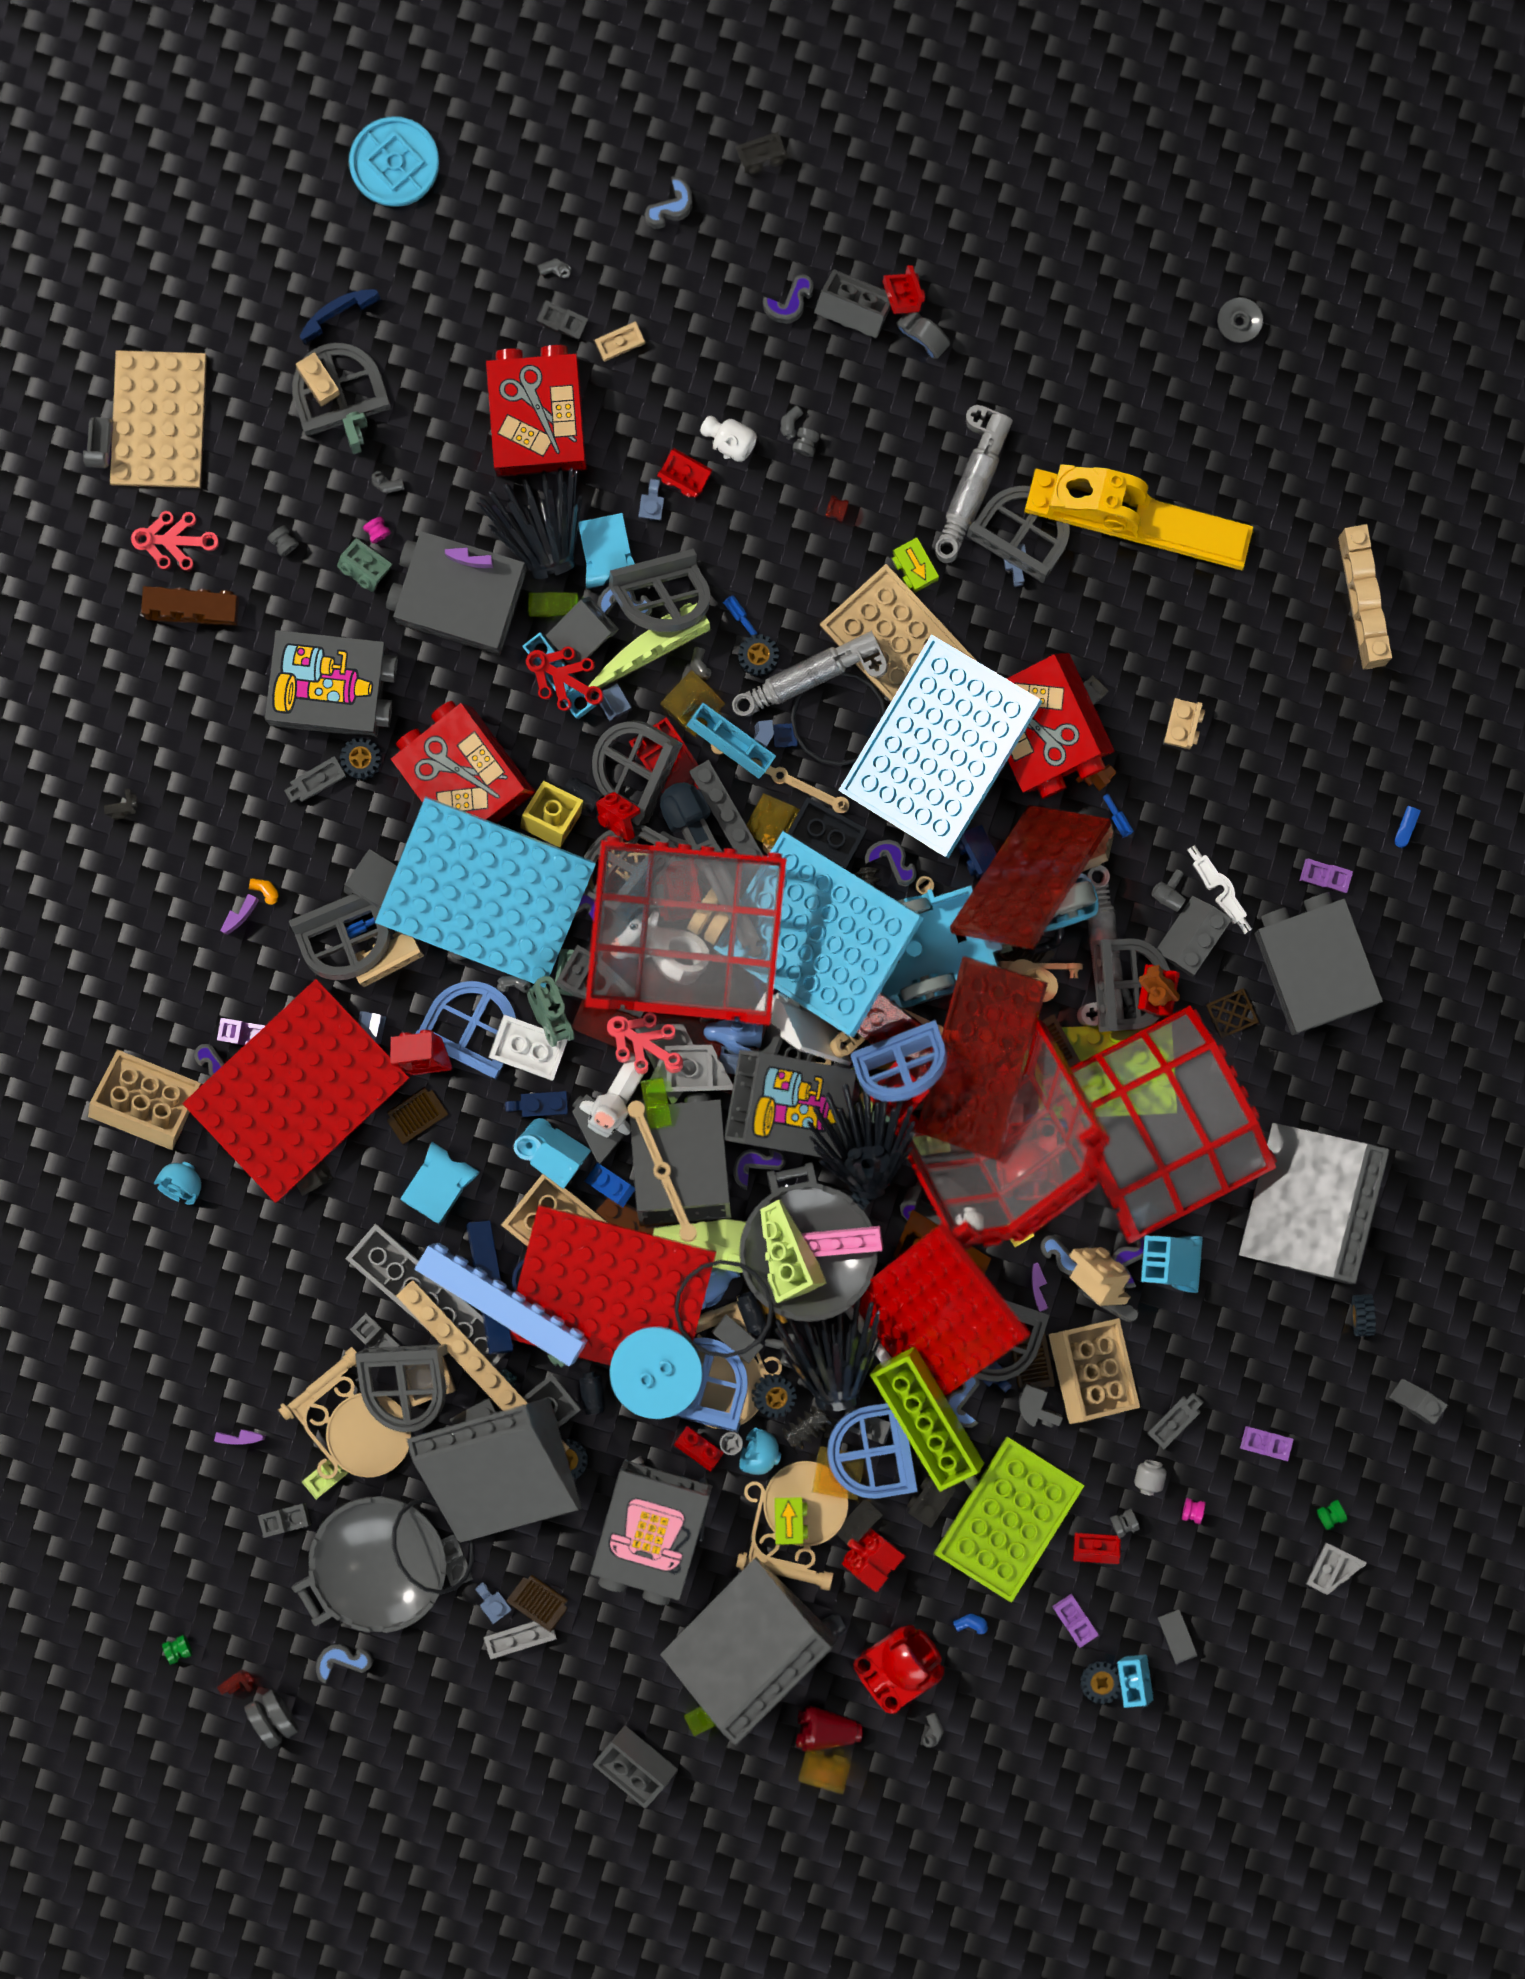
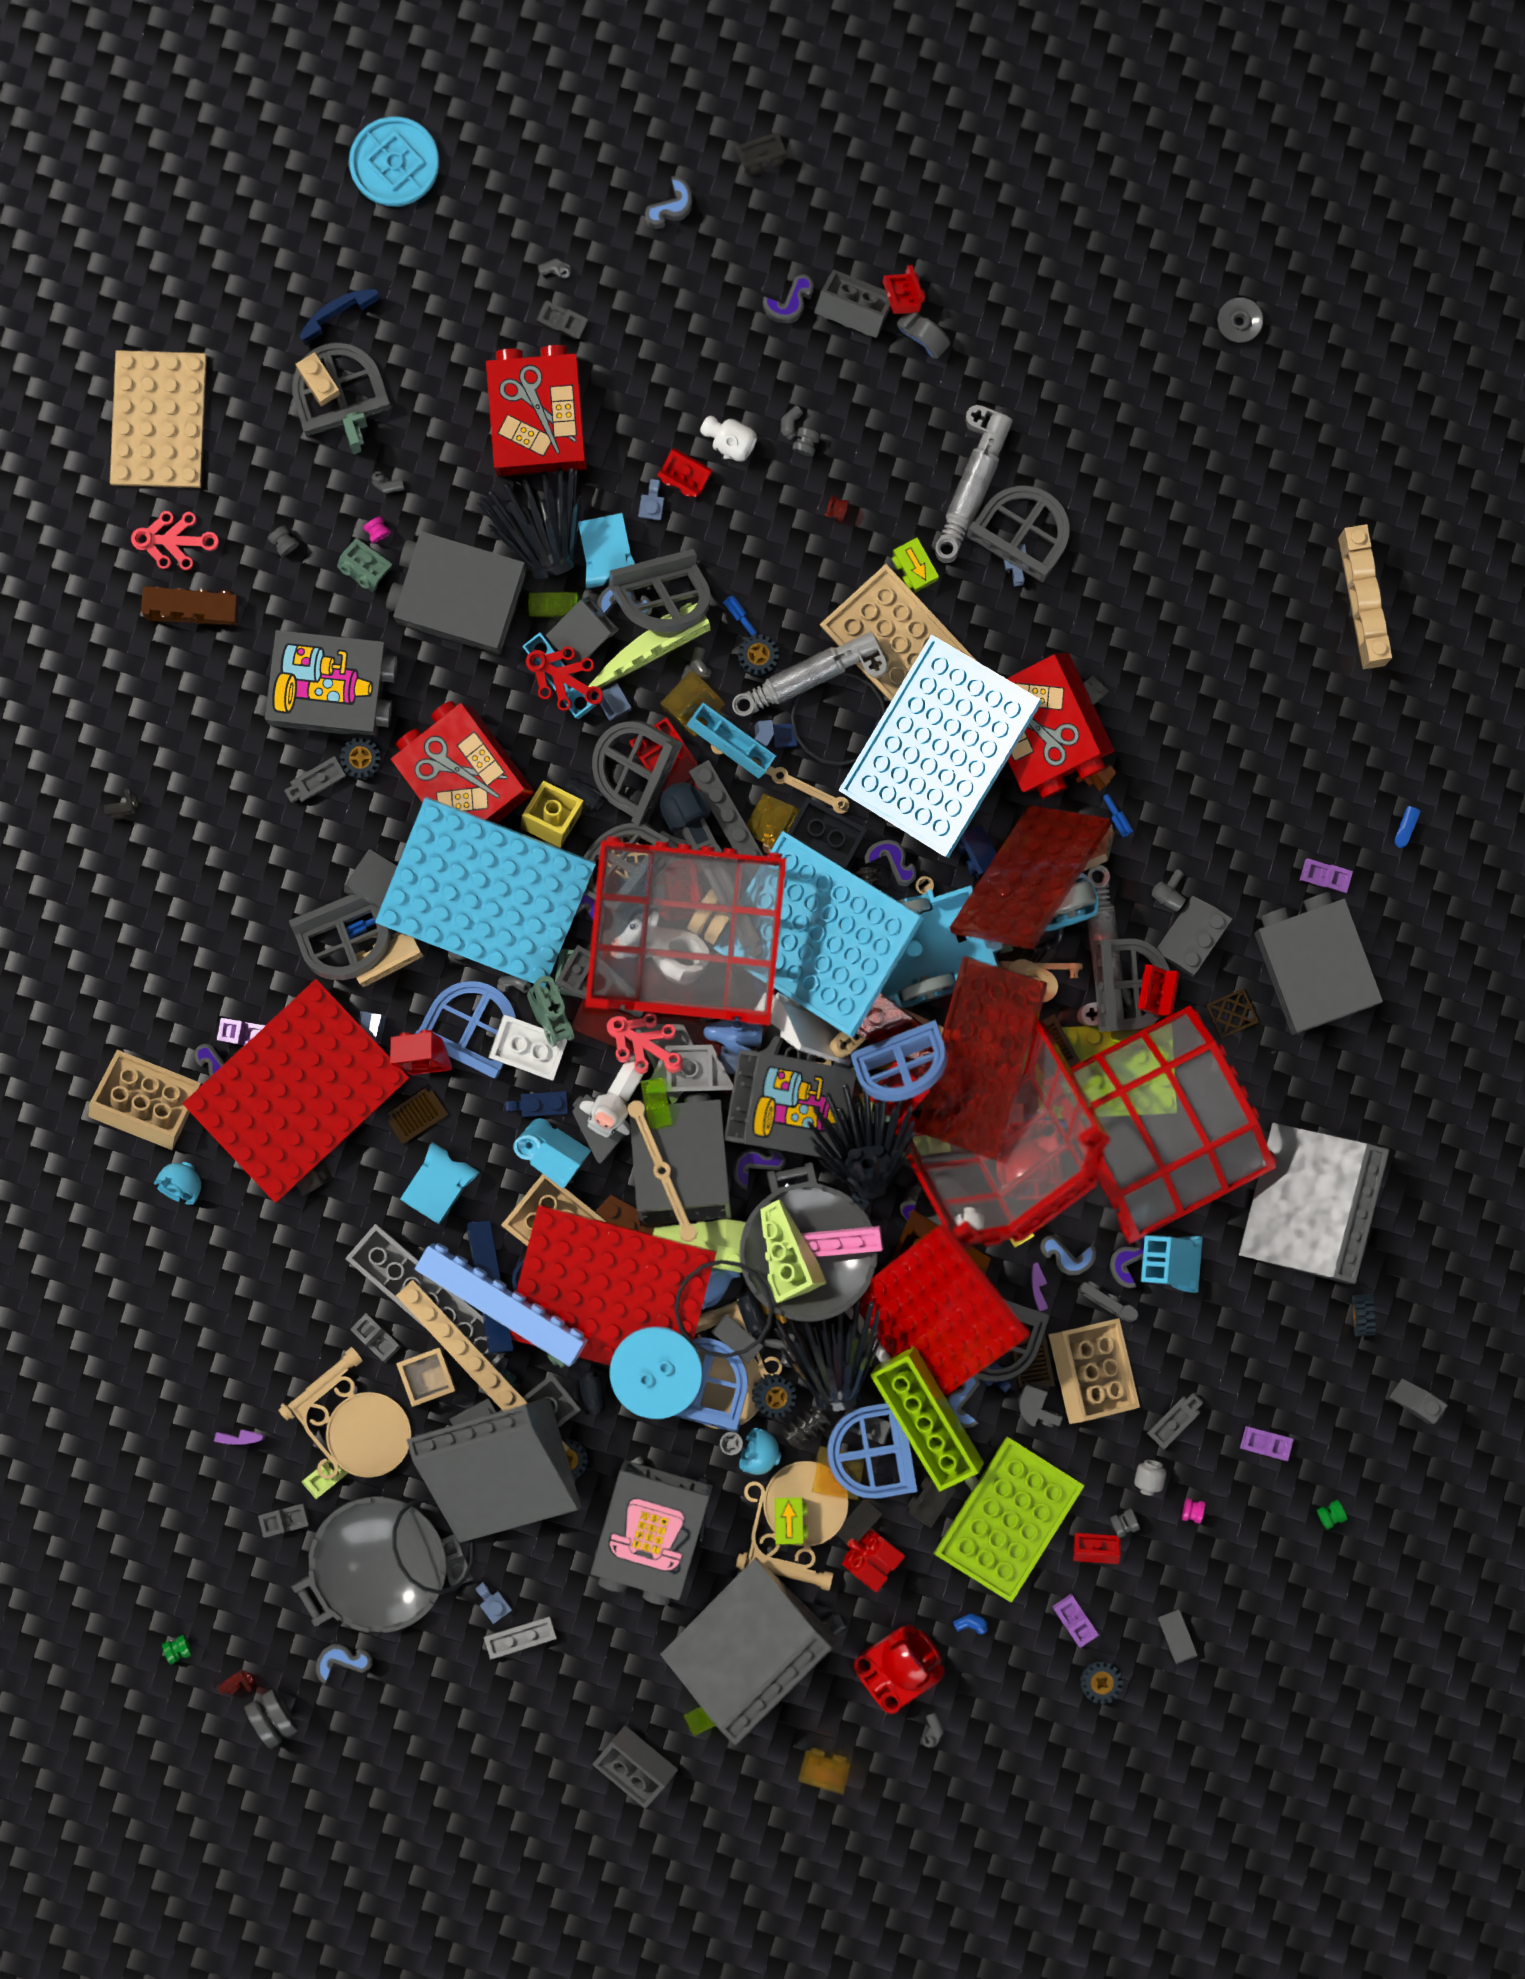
dark grey animal [83,417,113,469] -> none
medium lavender slope [220,894,259,935] -> none
light orange arm [249,878,278,905] -> none
dark grey window [355,1344,448,1432] -> none
medium lavender slope [445,548,493,568] -> none
dark brown window [506,1575,568,1633] -> none
blue plate [584,1163,635,1207] -> none
tan plate [595,321,645,362] -> none
red bracket [596,792,641,841] -> none
red bracket [674,1426,724,1472] -> none
dark red cone [796,1705,862,1752] -> none
yellow piece [1024,465,1253,570] -> none
tan bracket [1070,1247,1131,1306] -> none
medium azure brick [1117,1655,1153,1708] -> none
dark orange hips [1139,965,1180,1006] -> none
tan bracket [1164,698,1205,749] -> none
white piece [1187,845,1252,934] -> none
light grey wing [1306,1543,1366,1595] -> none

